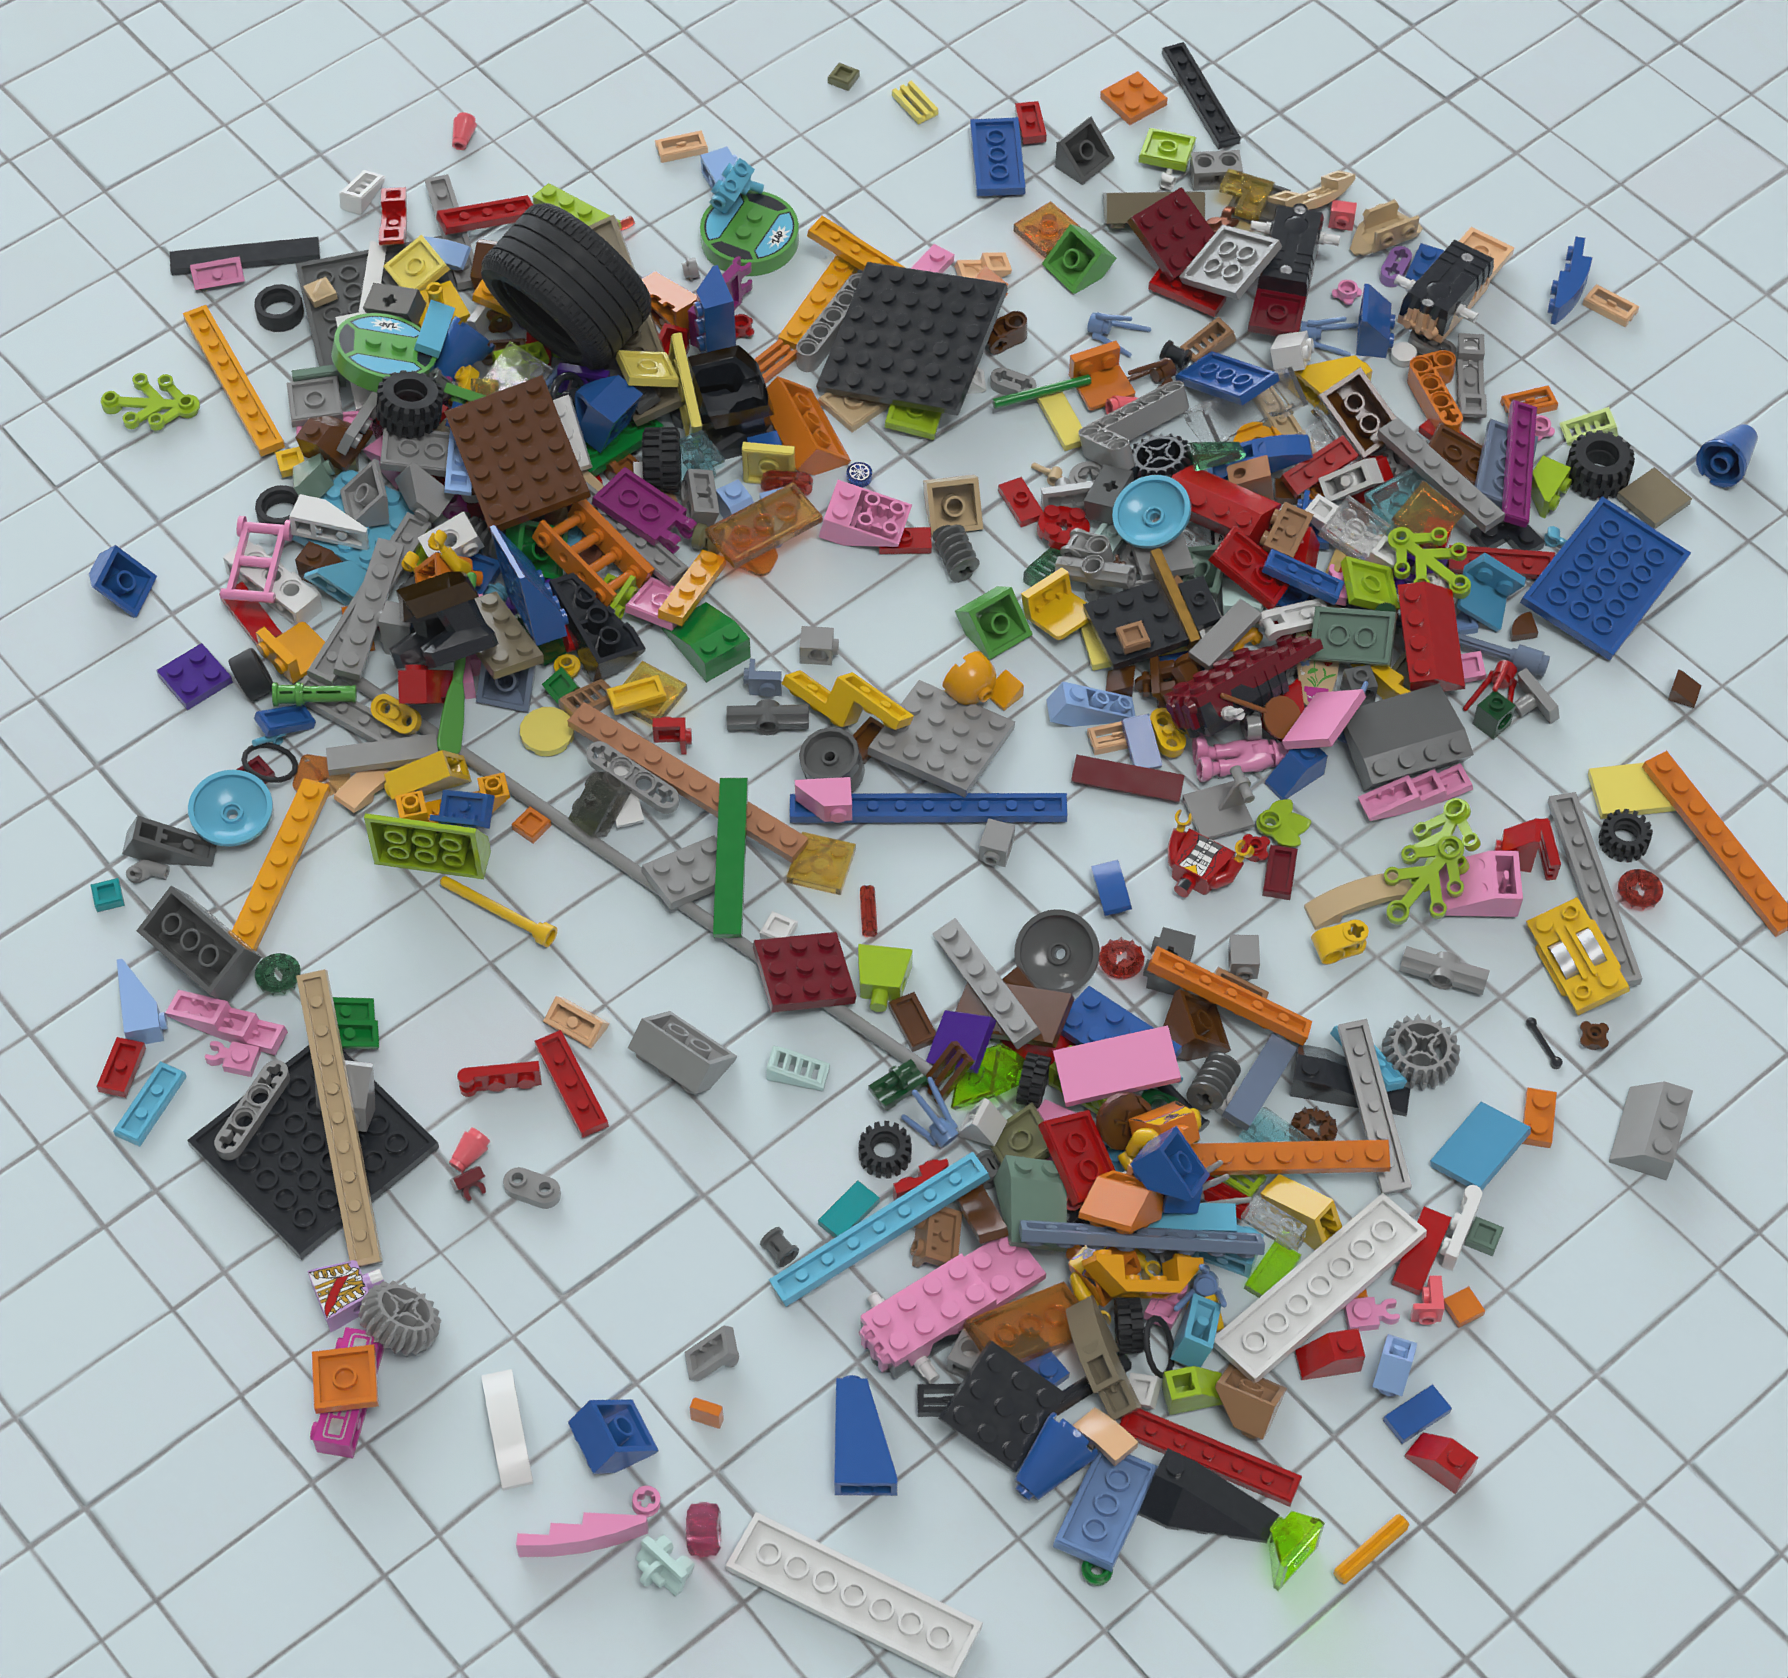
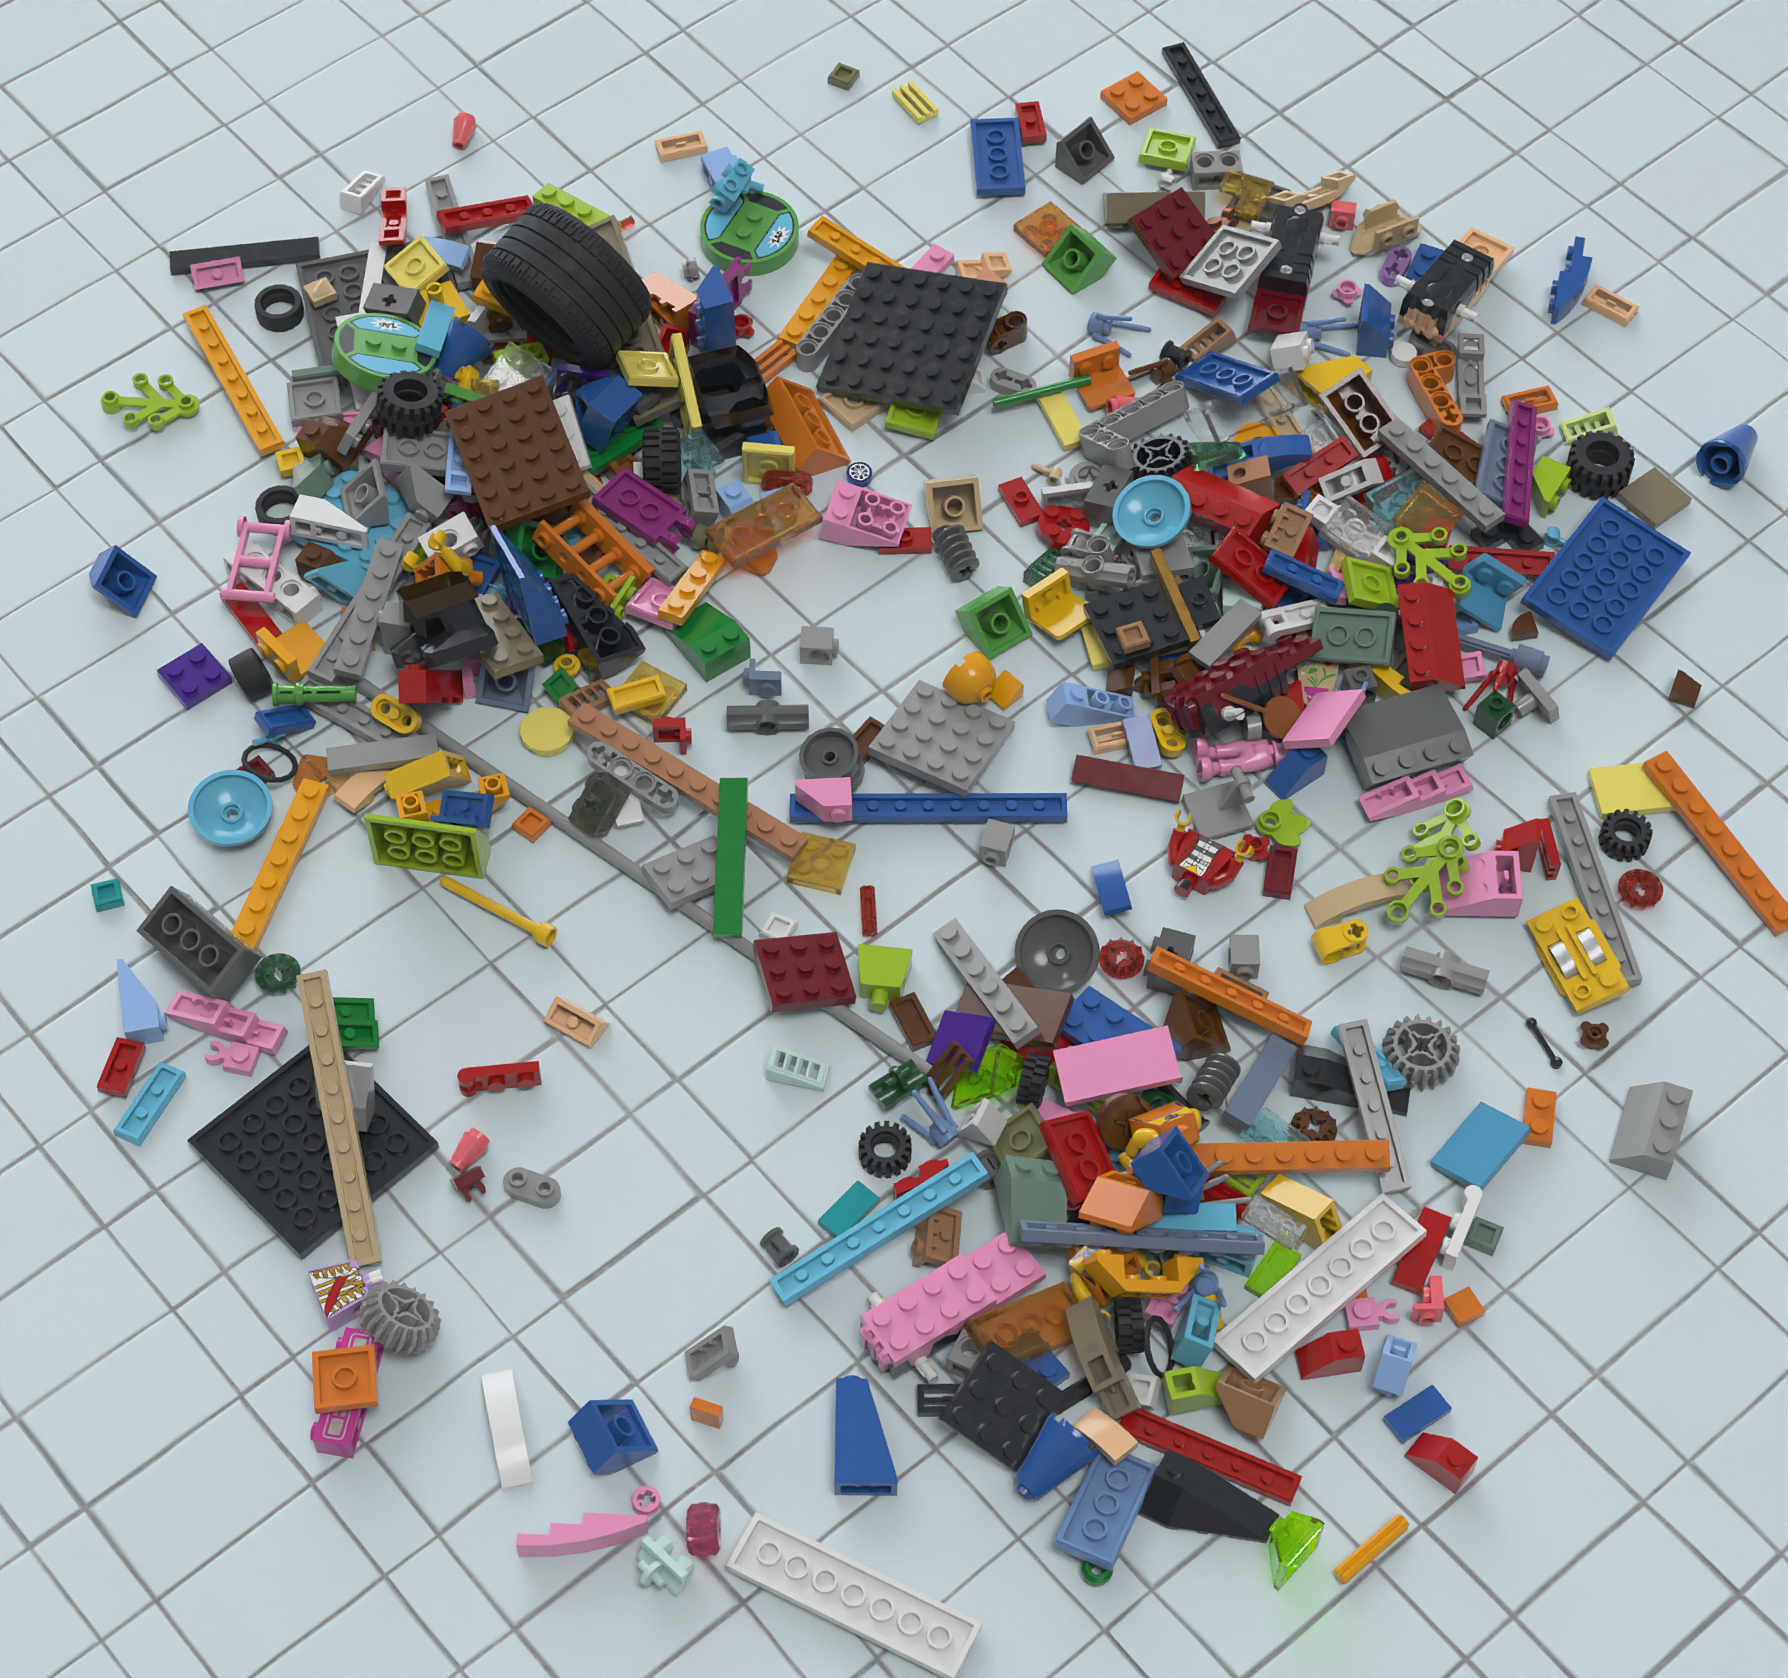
dark grey slope [122,815,217,867] -> none
light grey arm [126,860,170,883] -> none
light grey beam [214,1060,290,1160] -> none
bright green piece [437,572,477,754] -> none
red plate [534,1030,609,1138] -> none
light grey slope [628,1011,737,1094] -> none
yellow bracket [781,670,914,730] -> none
reddish brown tile [955,1184,1008,1244] -> none

